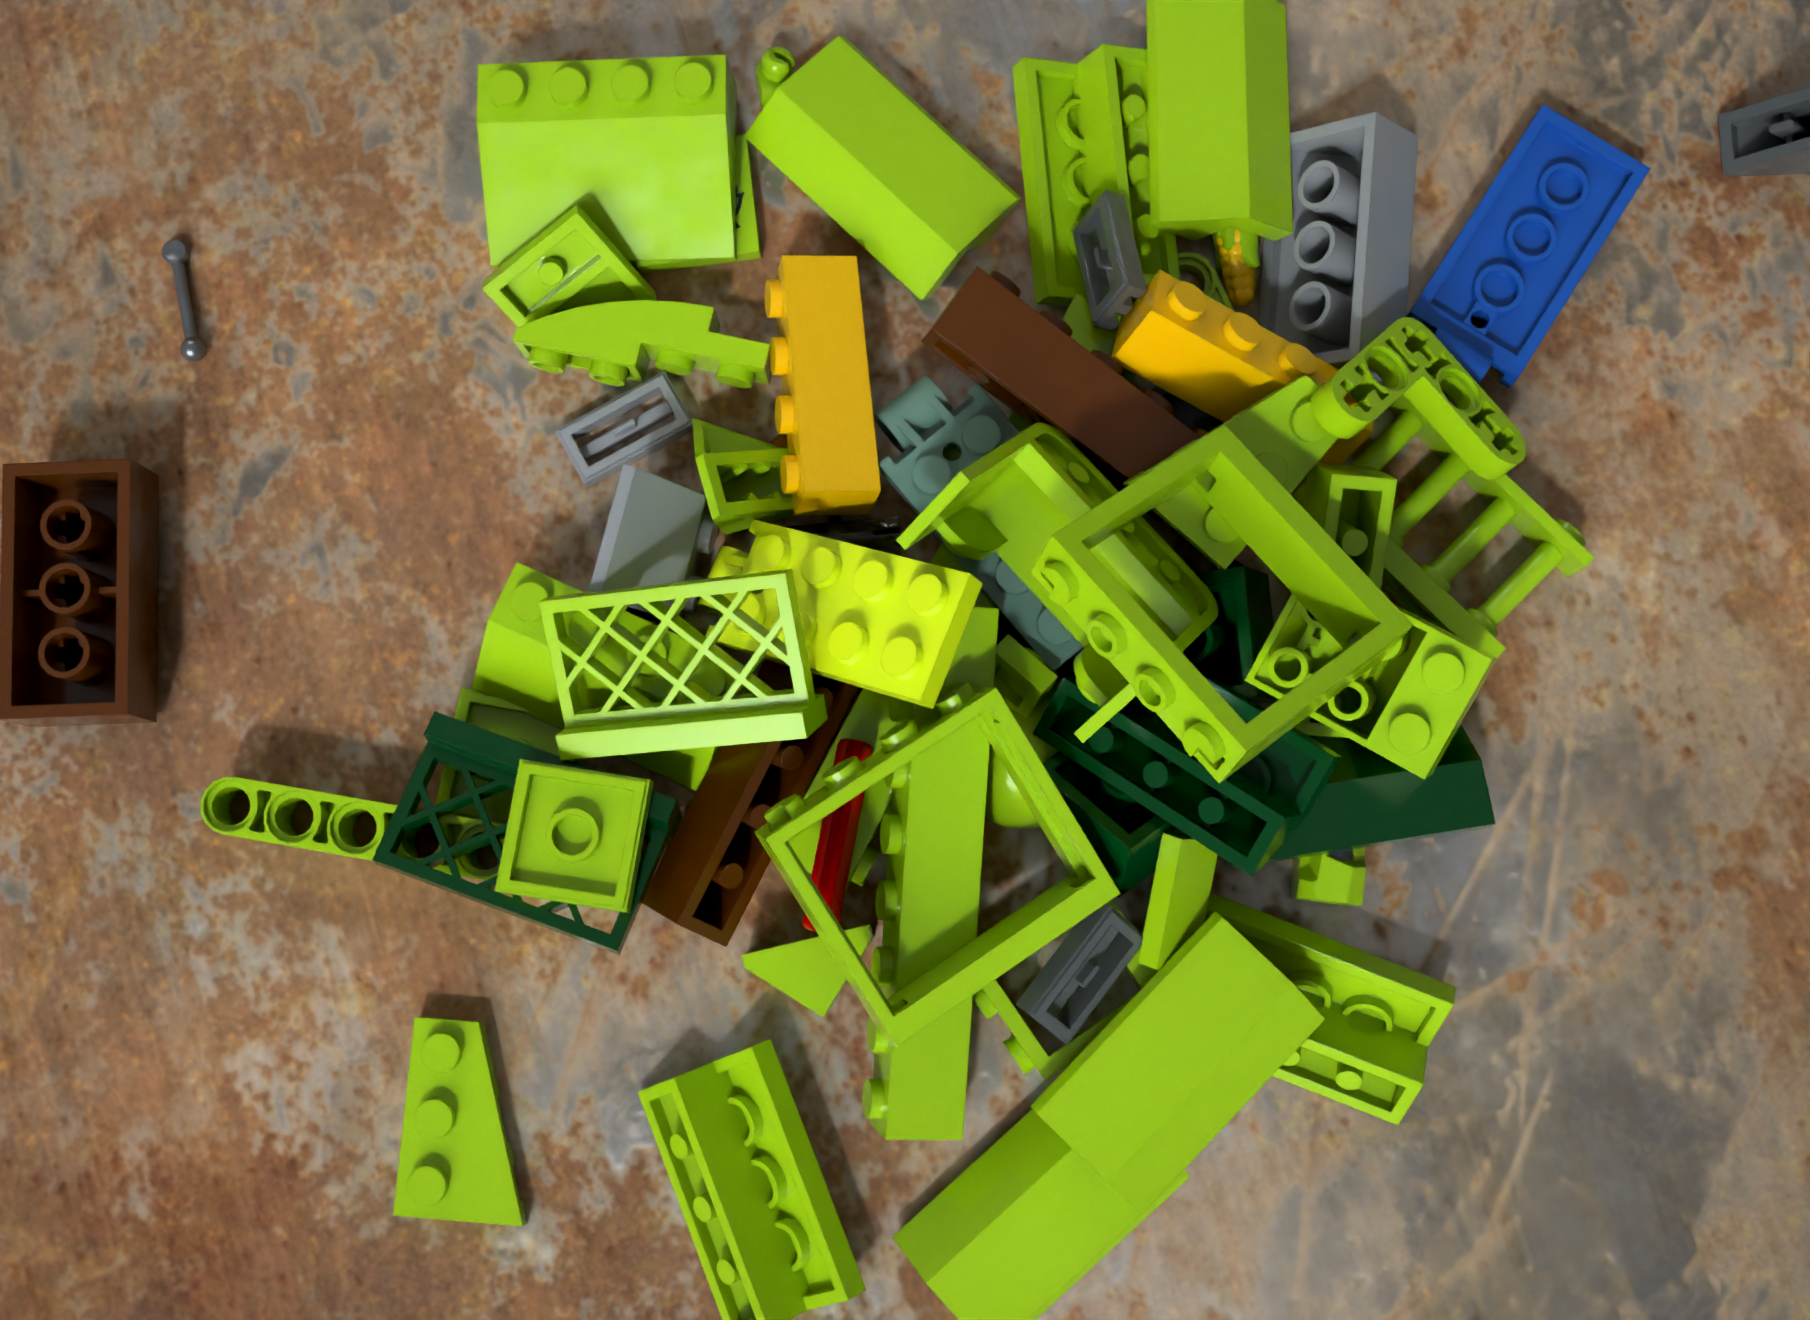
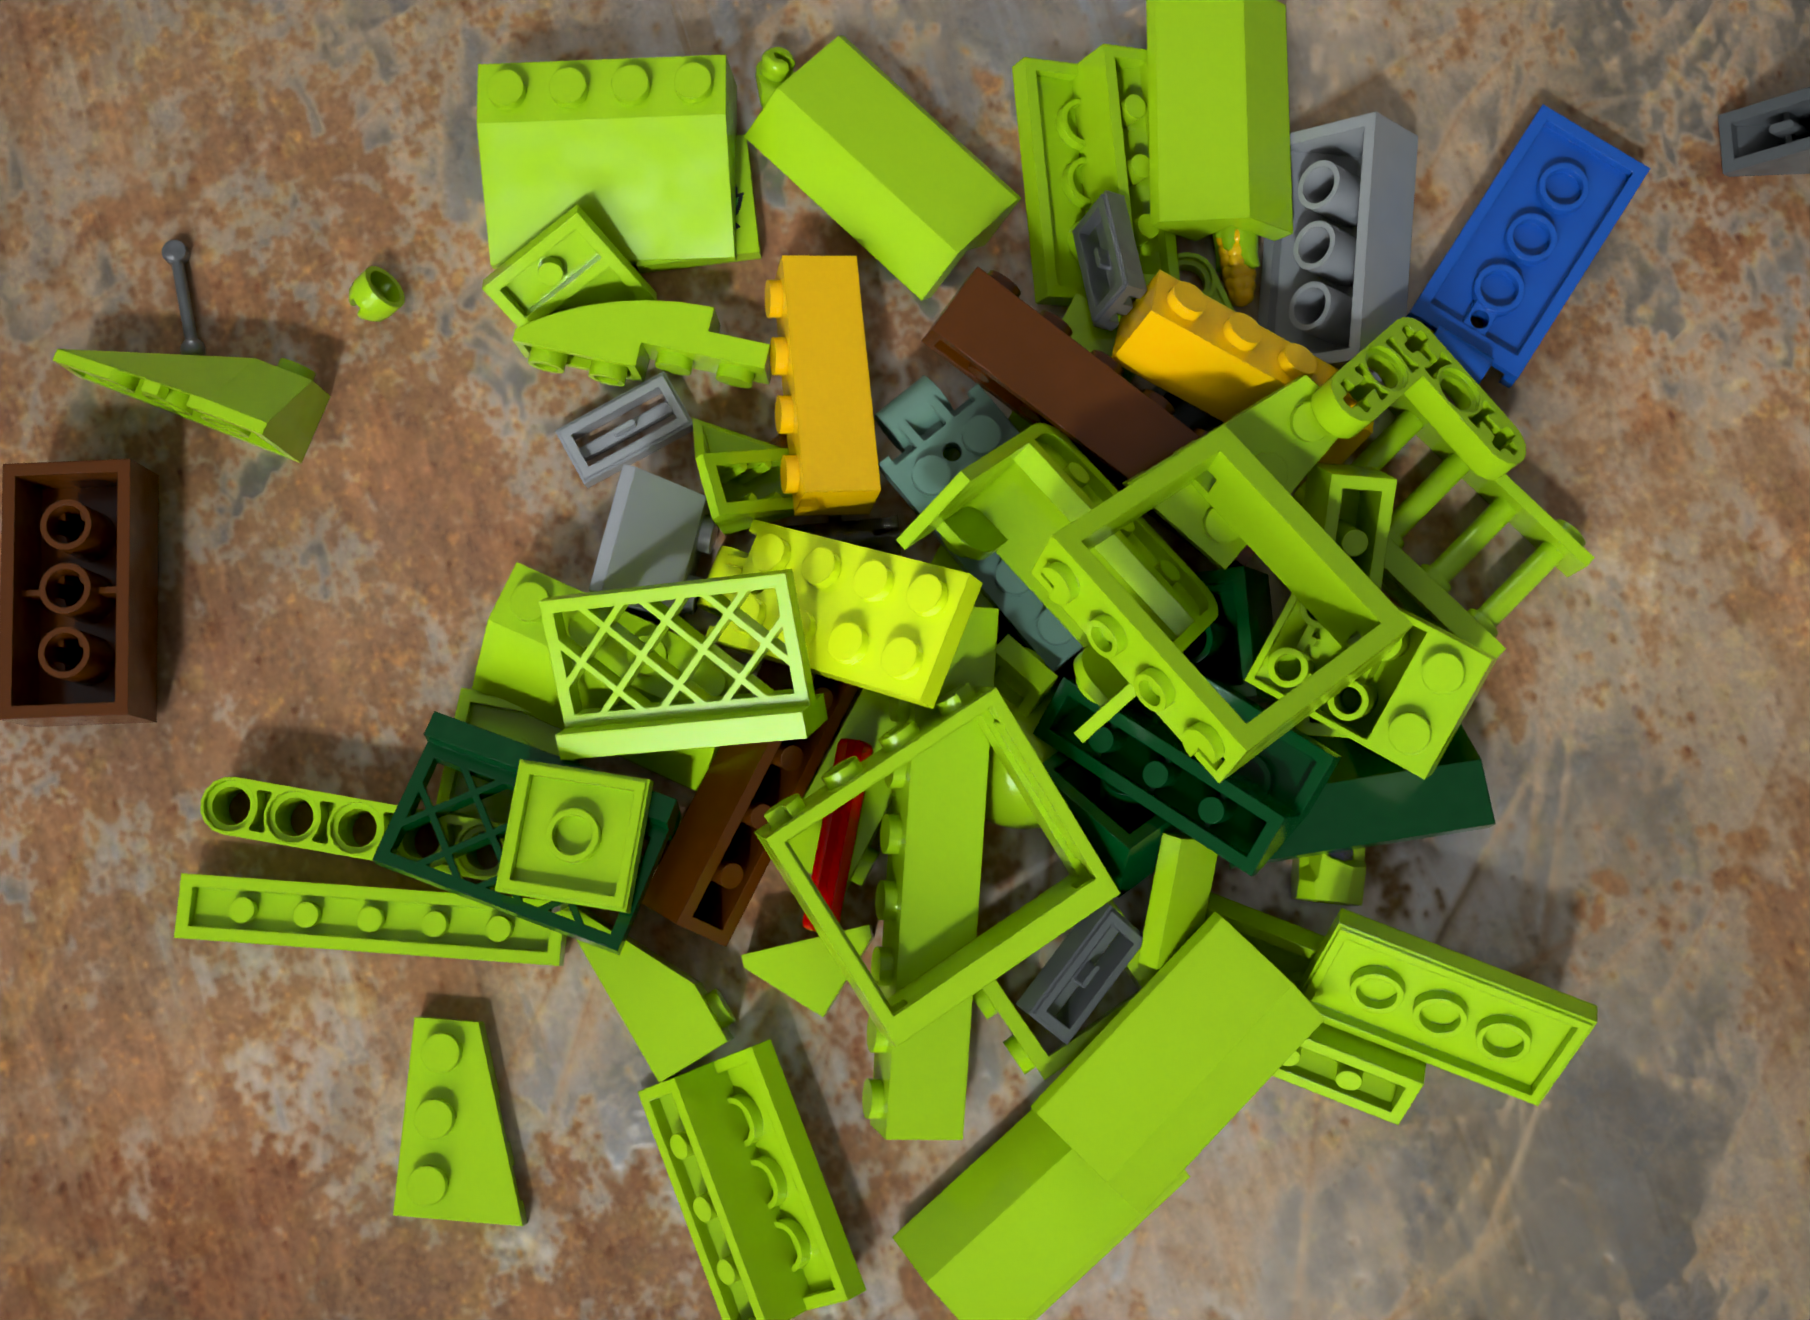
none -> lime wedge [52,349,331,463]
none -> lime plate [174,873,566,966]
none -> lime hinge [349,266,405,322]
none -> lime slope [561,906,736,1083]
none -> lime tile [1297,908,1598,1106]

